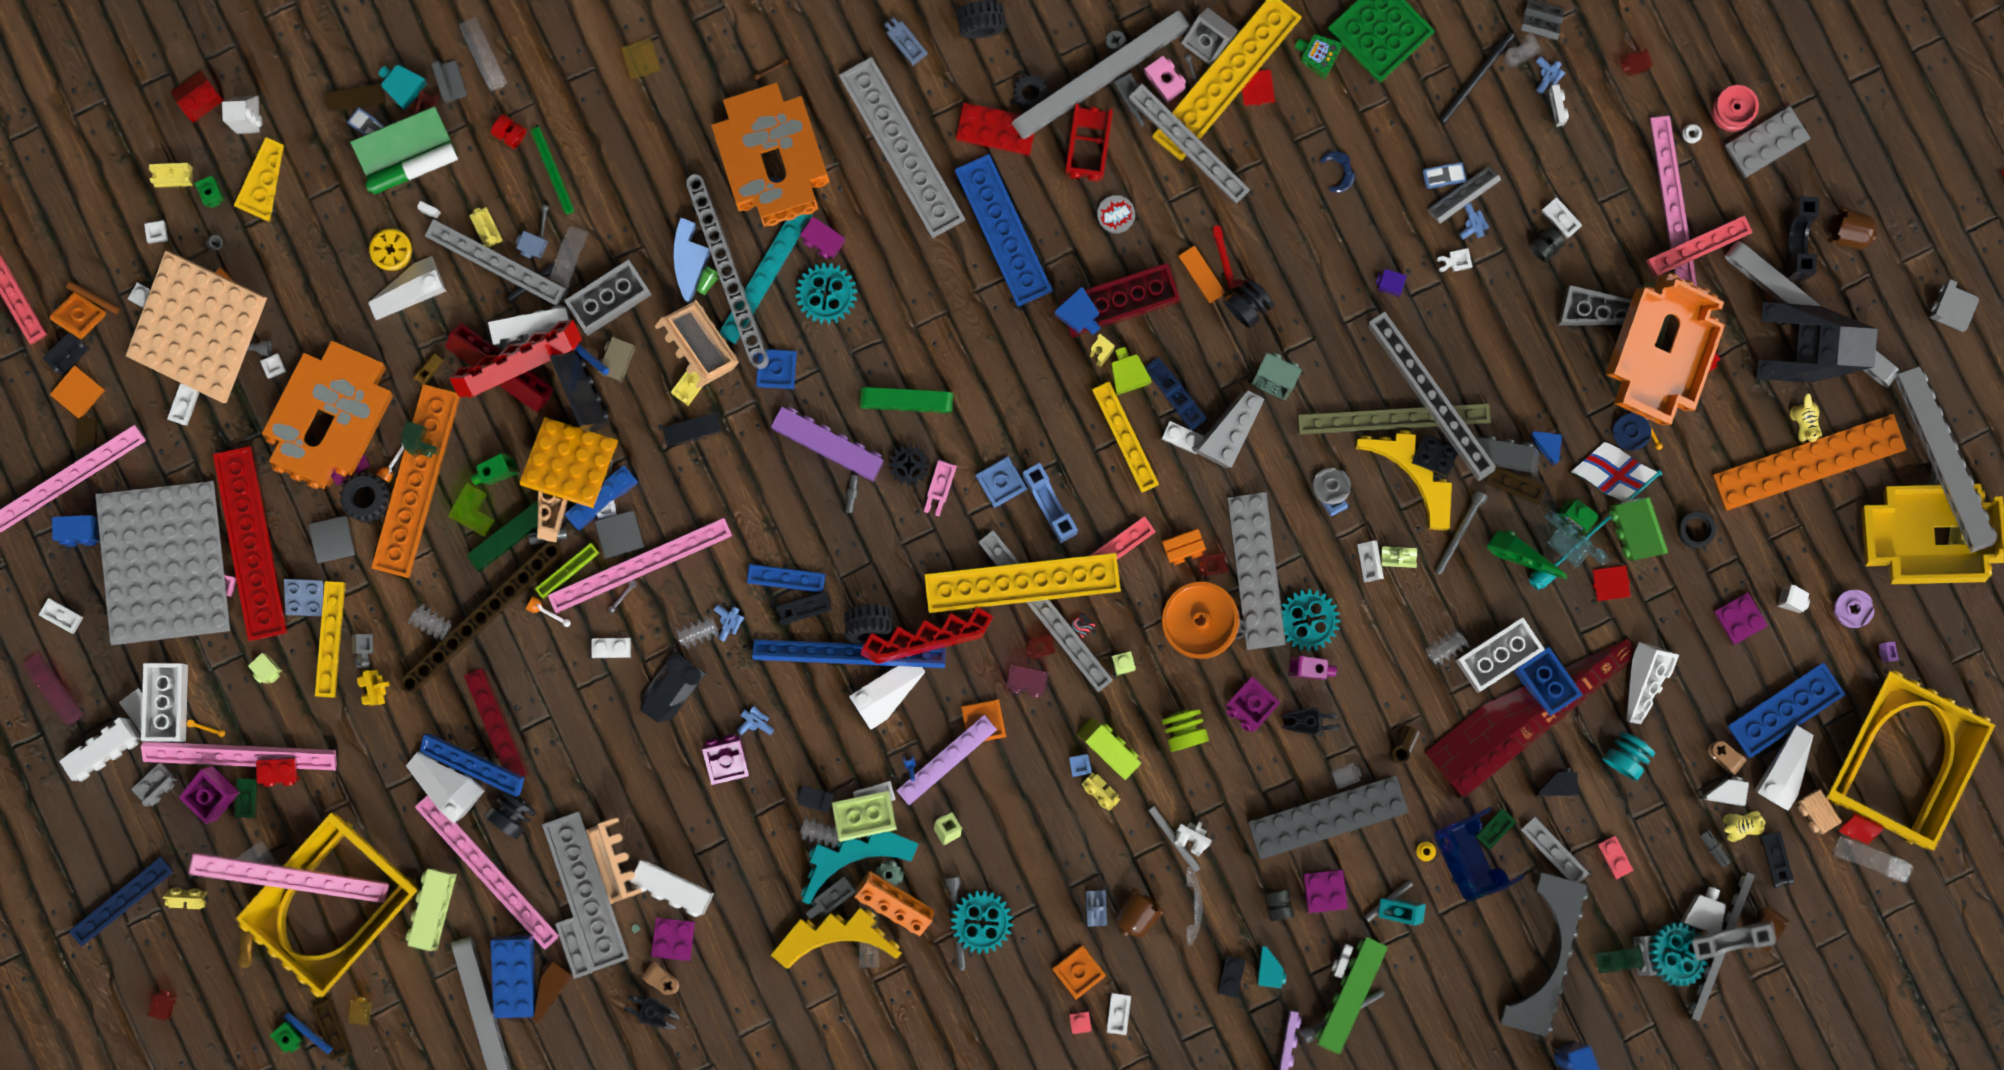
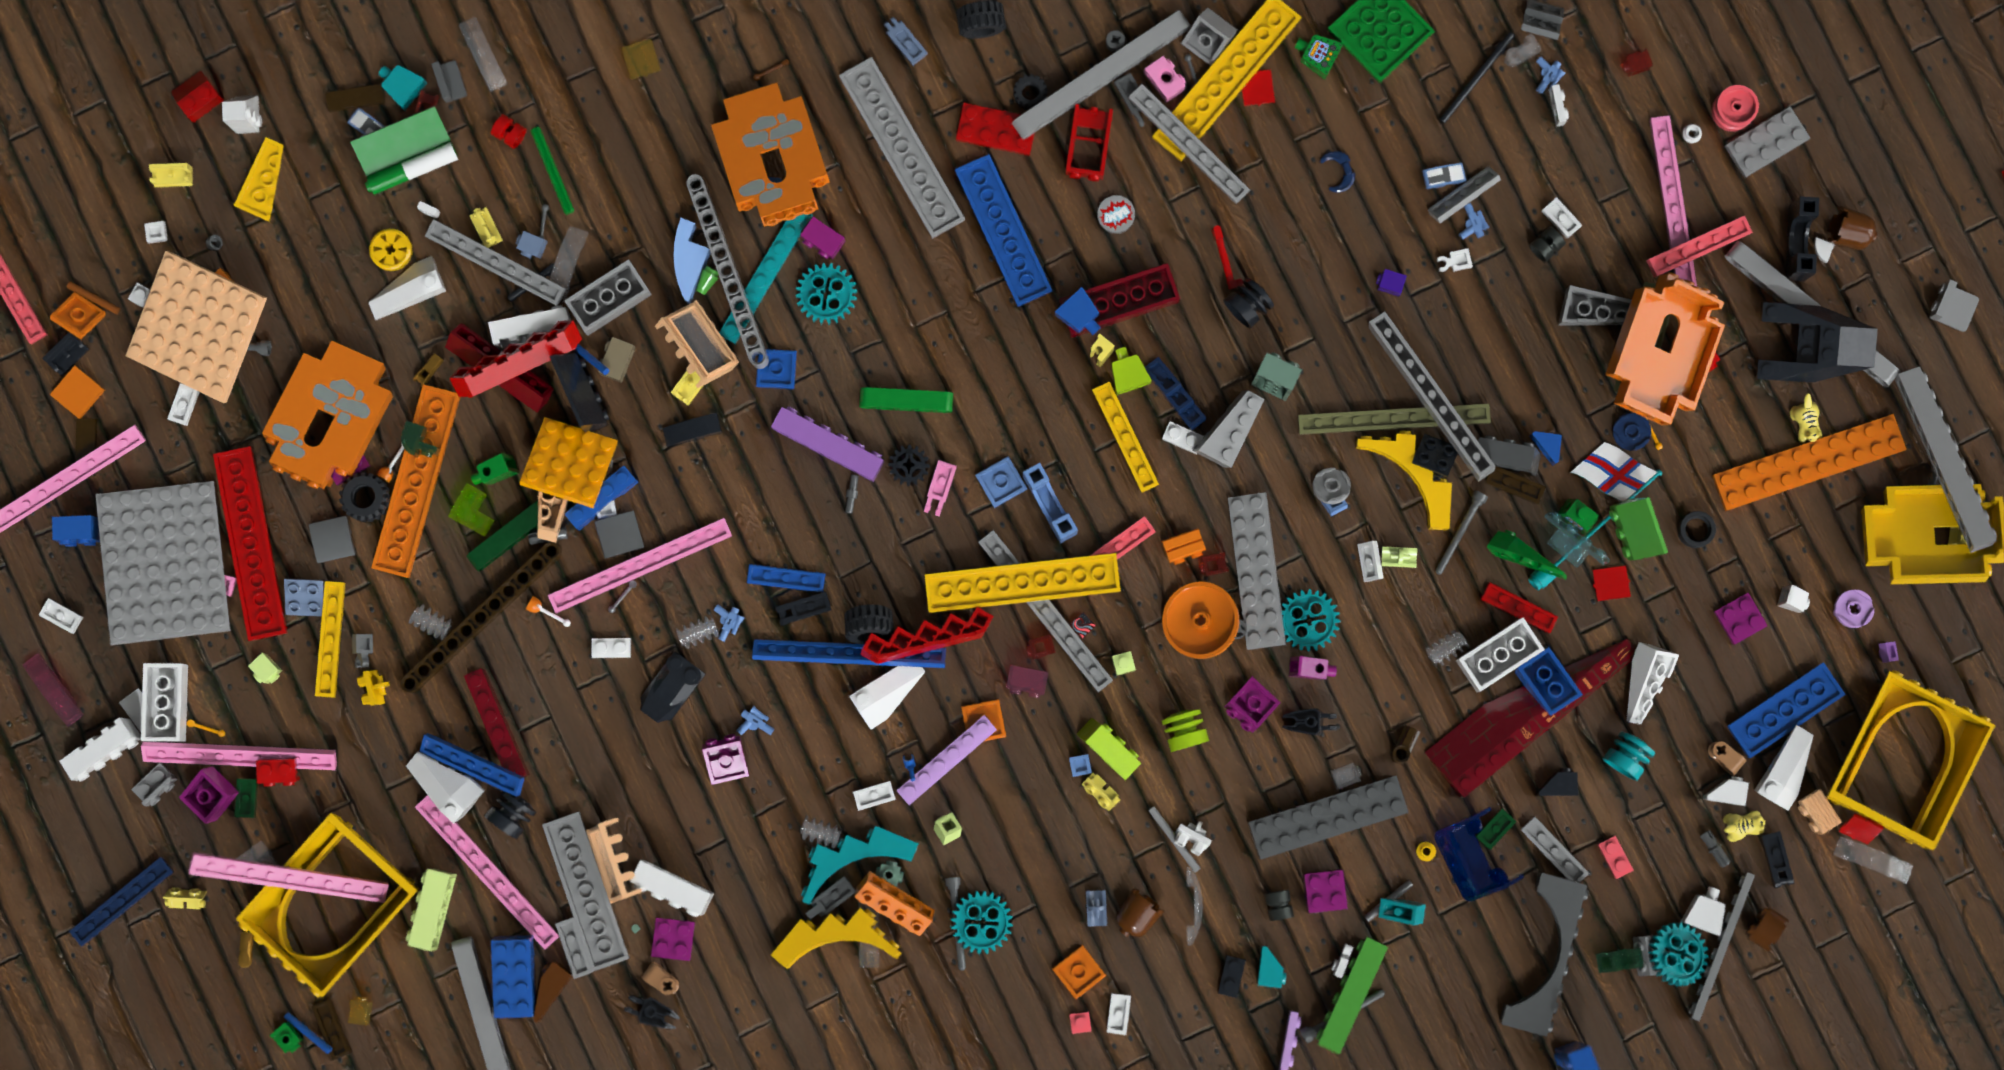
clear red window [147,989,177,1020] -> none
green brick [194,176,225,208] -> none
white tile [260,353,286,379] -> none
lime piece [535,543,599,599] -> none
black hips [796,786,835,813] -> none
yellowish green plate [832,791,897,841] -> none
orange tile [1178,246,1226,304] -> none
light grey arch [1692,920,1777,960] -> none
none -> red tile [1480,582,1558,634]
none -> white tile [1814,238,1834,263]

